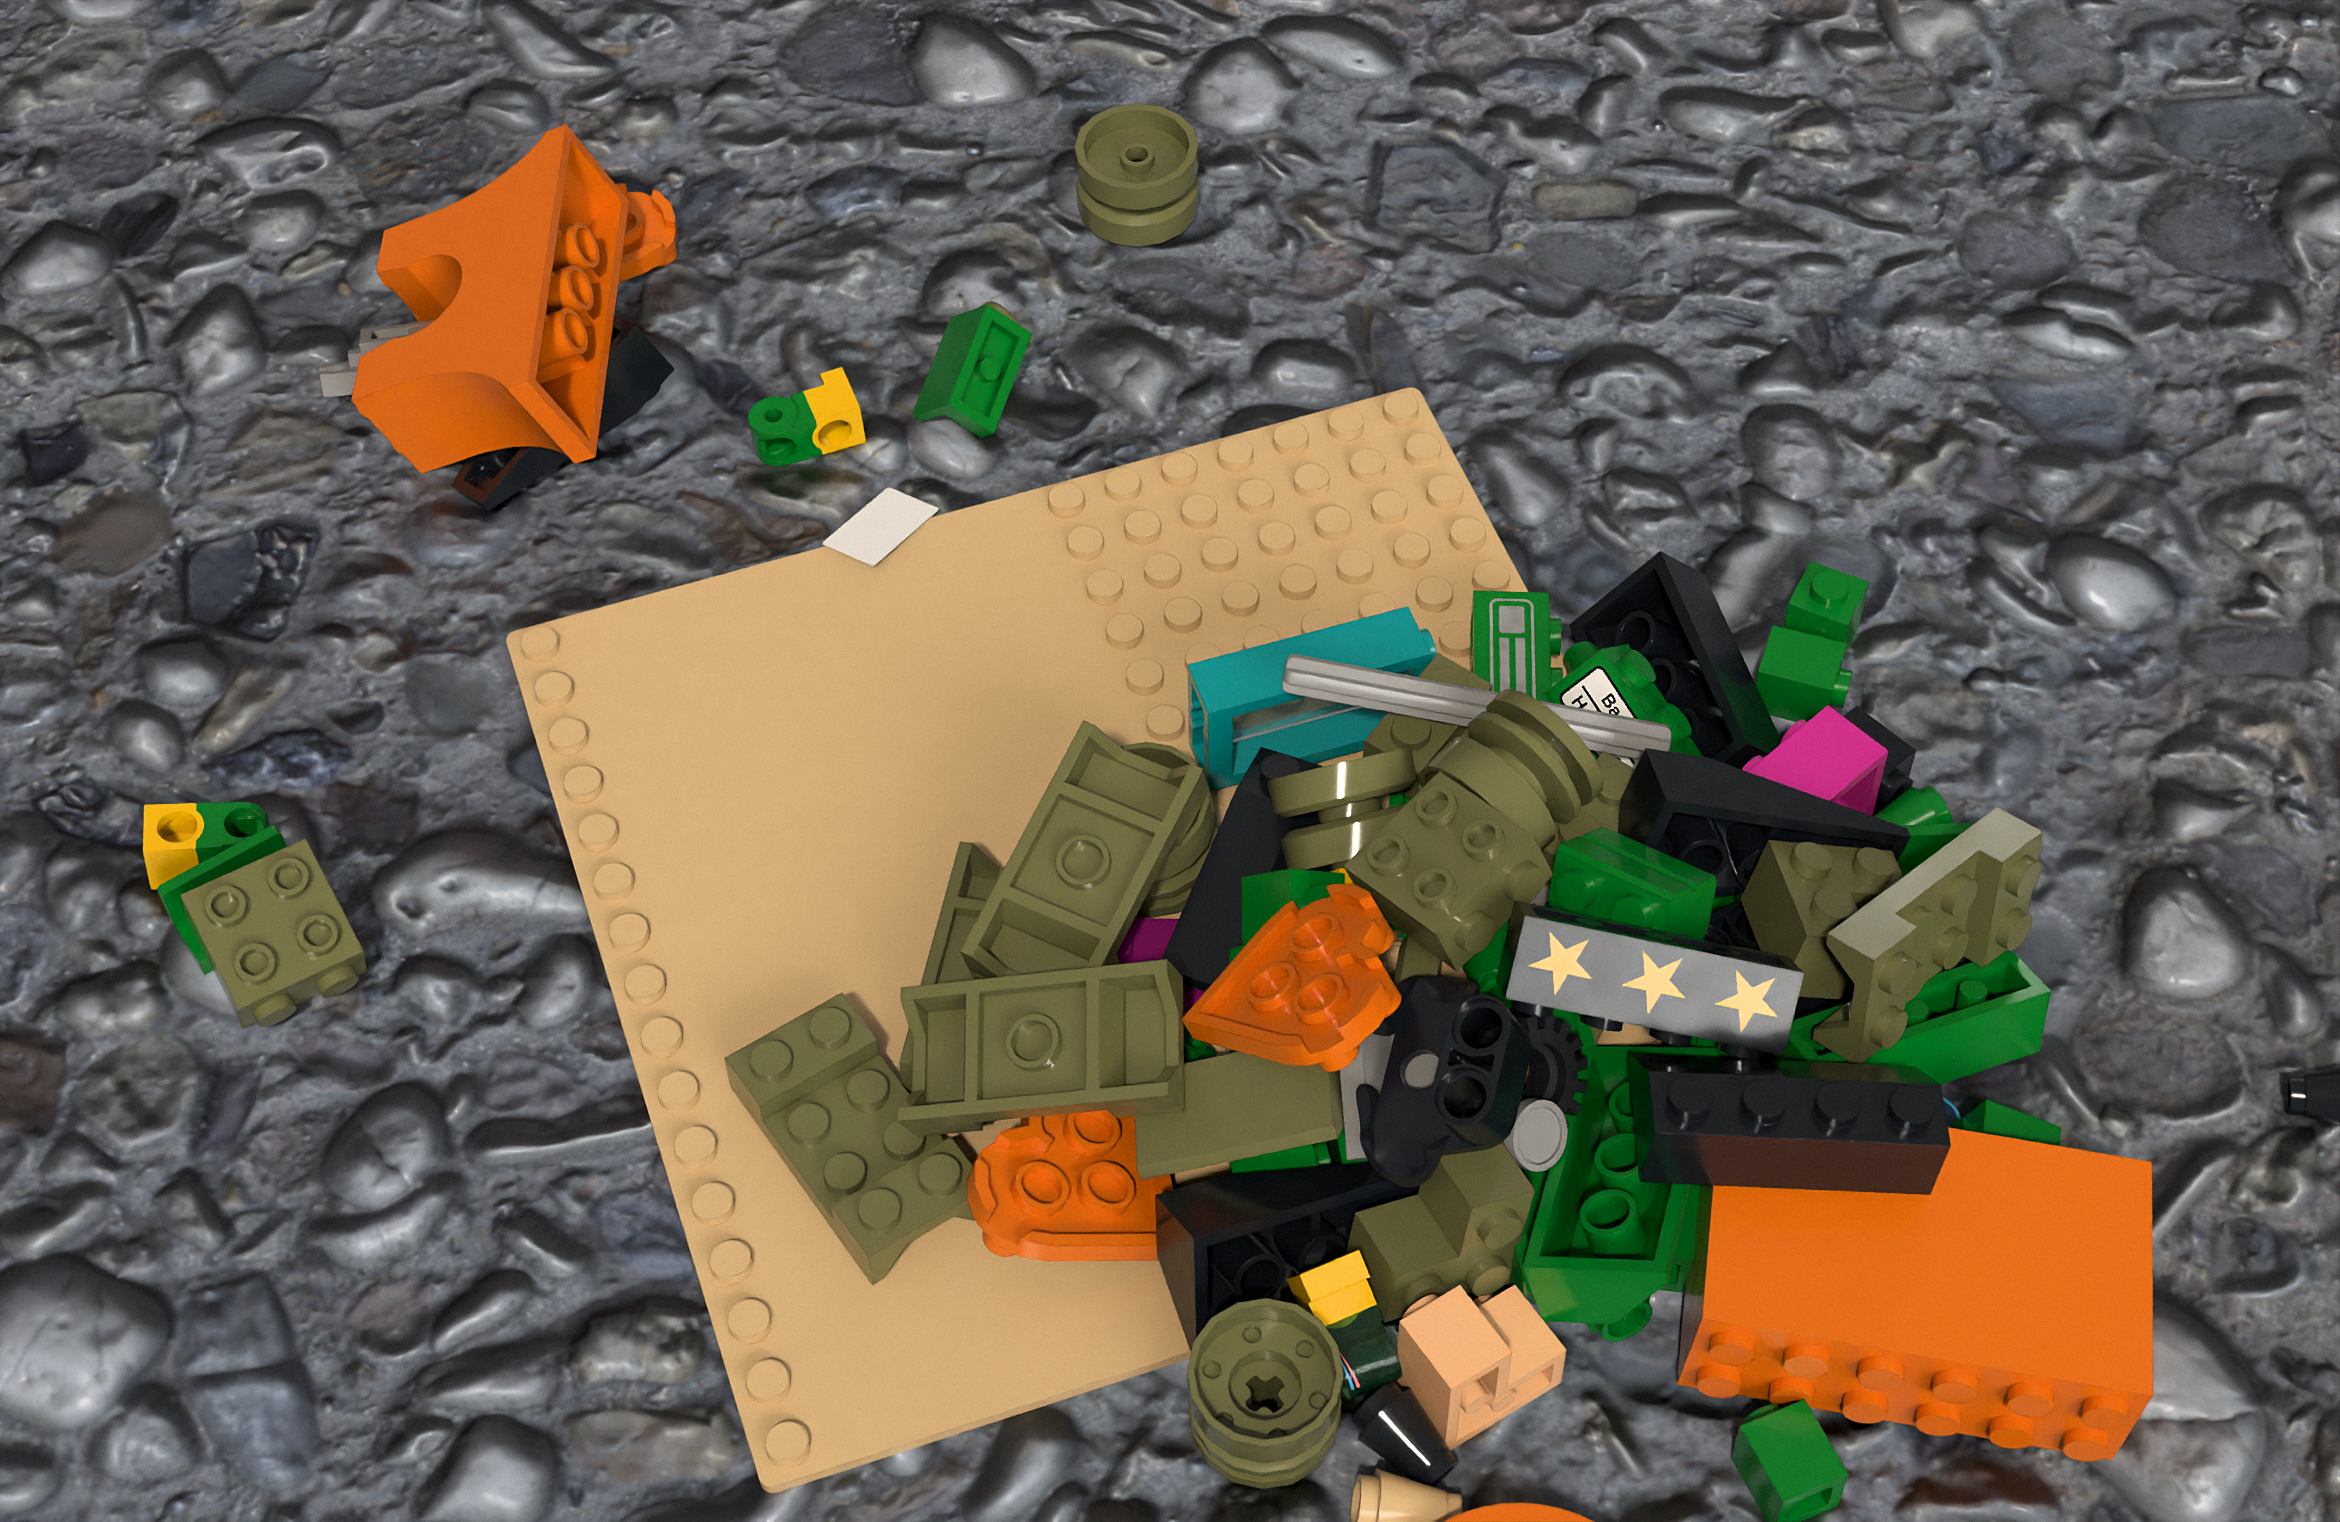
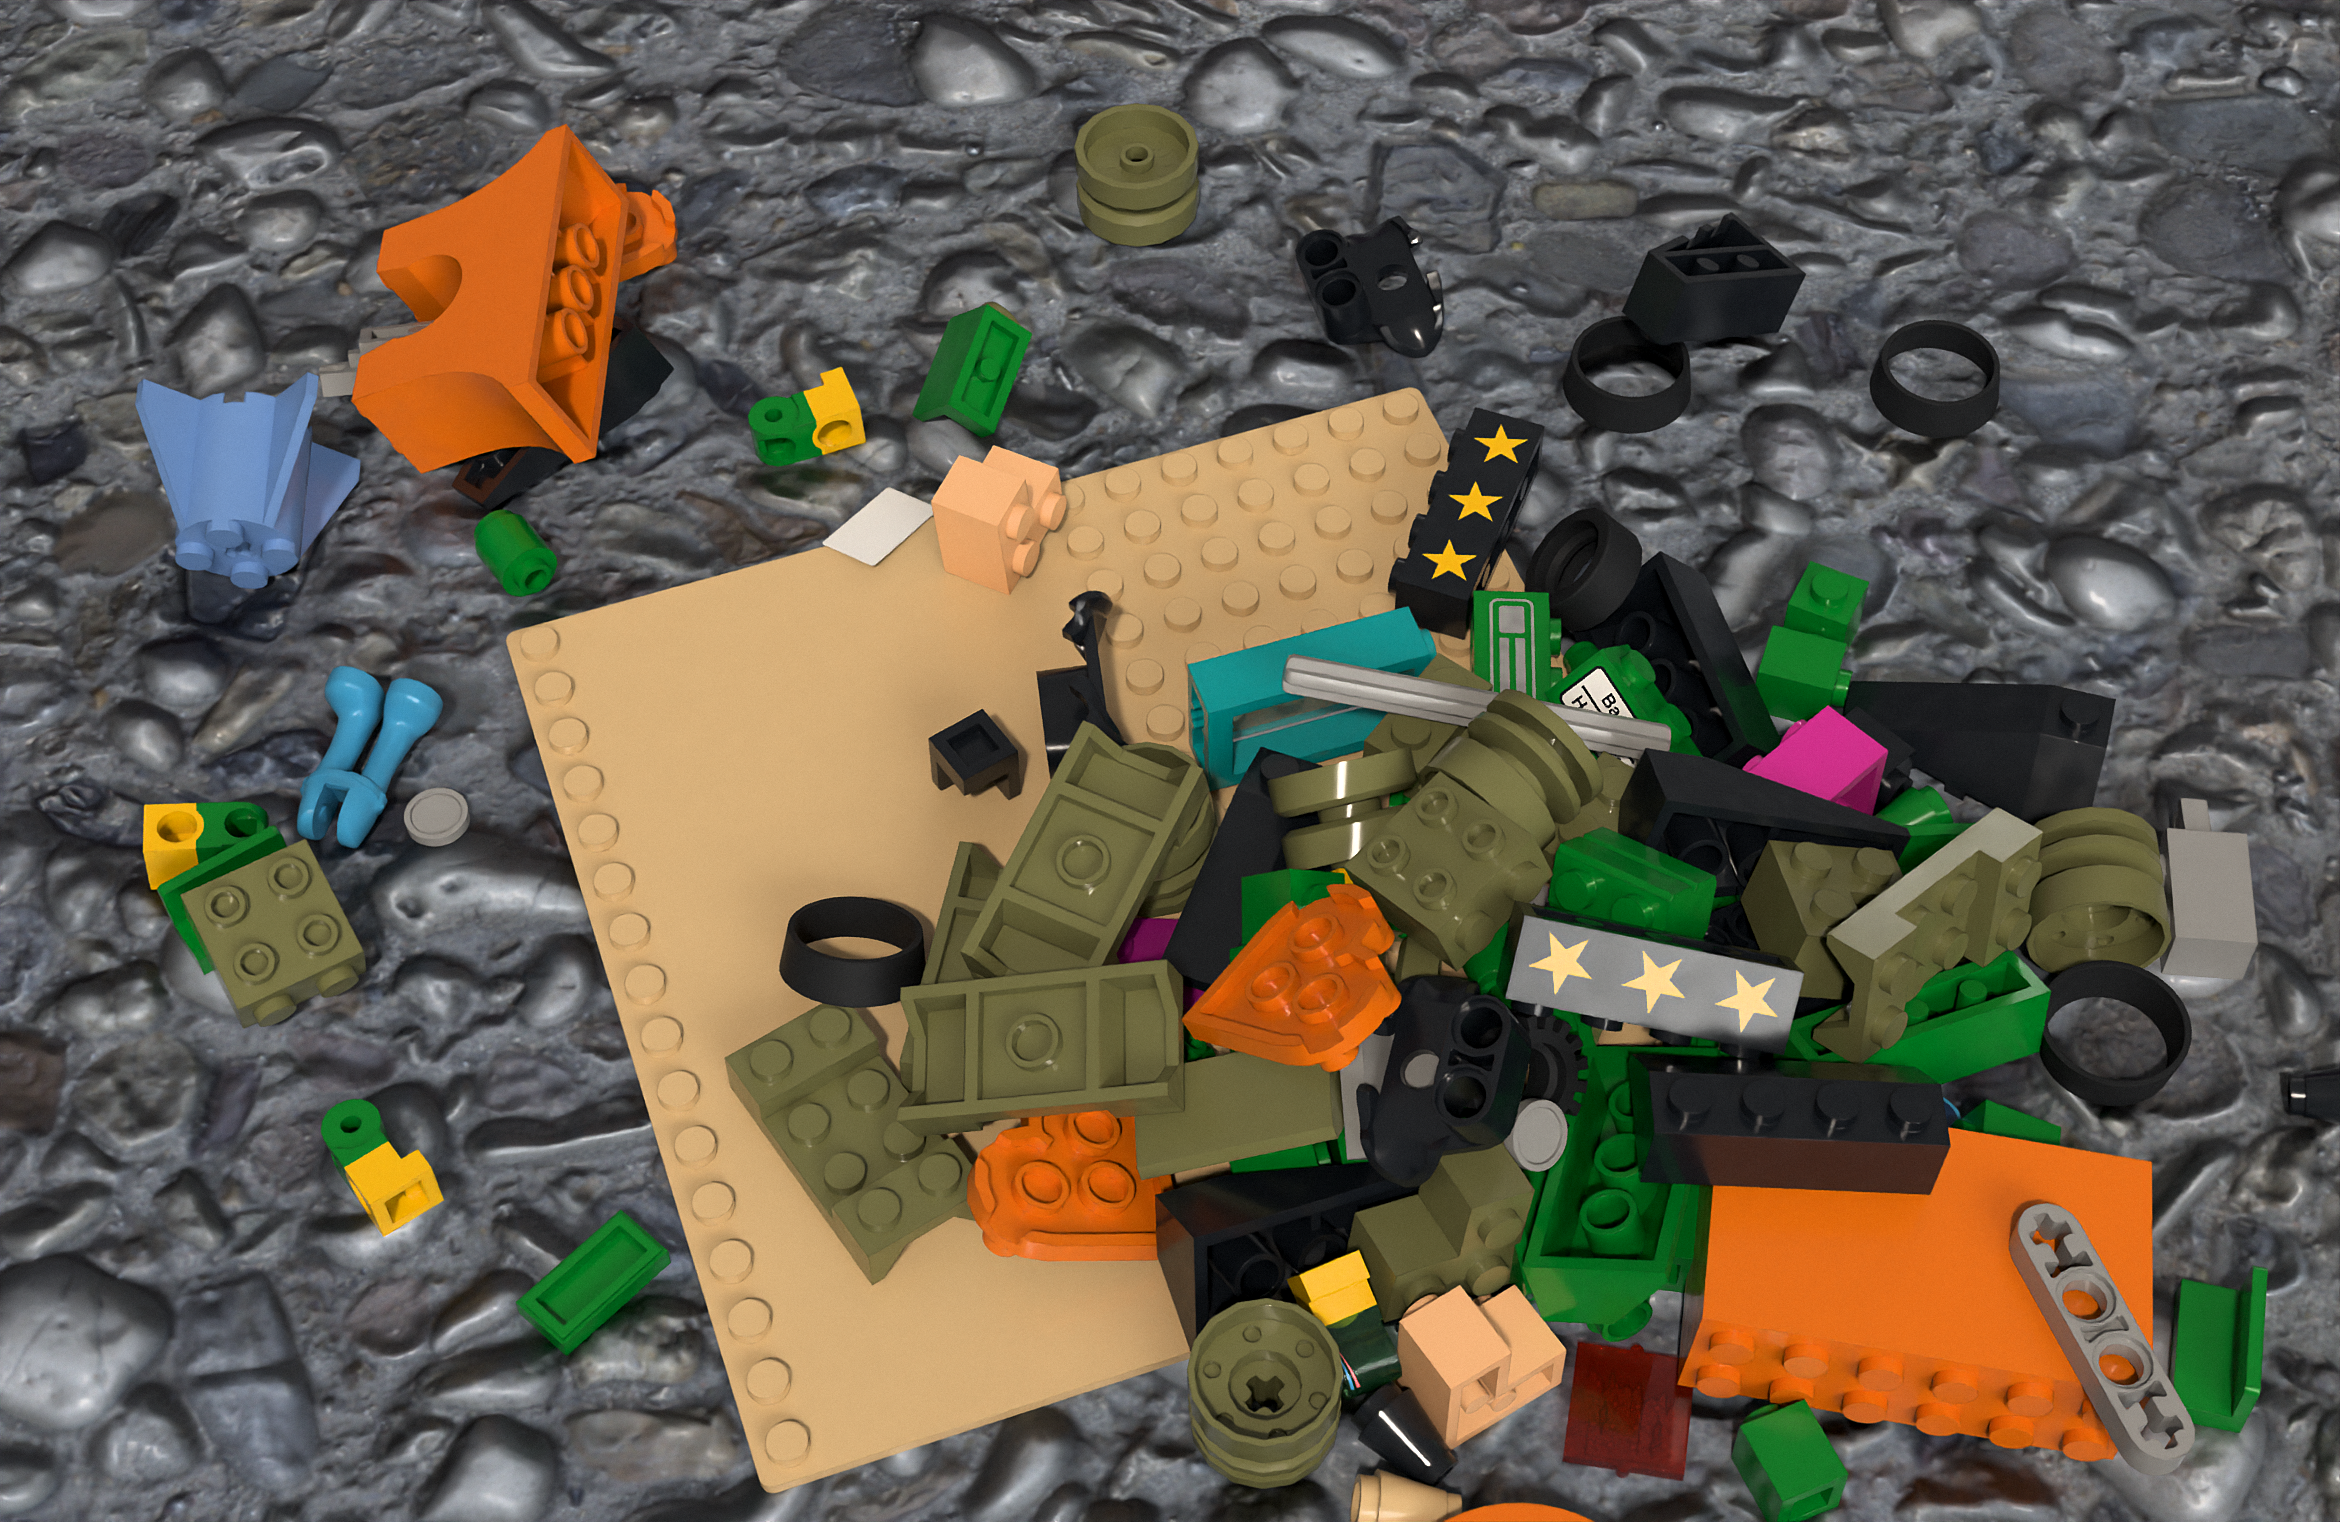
none -> medium blue brick [135,372,361,589]
none -> dark azure piece [297,666,443,848]
none -> yellow leg [321,1099,444,1237]
none -> light grey piece [404,788,470,847]
none -> green brick [474,509,557,597]
none -> green tile [516,1209,671,1356]
none -> black tyre [779,896,926,1008]
none -> black panel [928,709,1020,800]
none -> light nougat brick [931,445,1067,596]
none -> black piece [1036,590,1128,779]
none -> black piece [1295,215,1445,358]
none -> black brick [1388,407,1545,640]
none -> black tyre [1524,508,1642,632]
none -> clear red piece [1562,1342,1694,1481]
none -> black tyre [1563,316,1691,434]
none -> black wedge [1622,212,1806,345]
none -> black wedge [1843,681,2116,826]
none -> black tyre [1869,320,2000,438]
none -> light grey beam [2008,1203,2195,1476]
none -> olive wheel [2026,807,2172,975]
none -> black tyre [2039,960,2192,1106]
none -> light grey hinge [2159,798,2258,980]
none -> green panel [2169,1265,2268,1433]

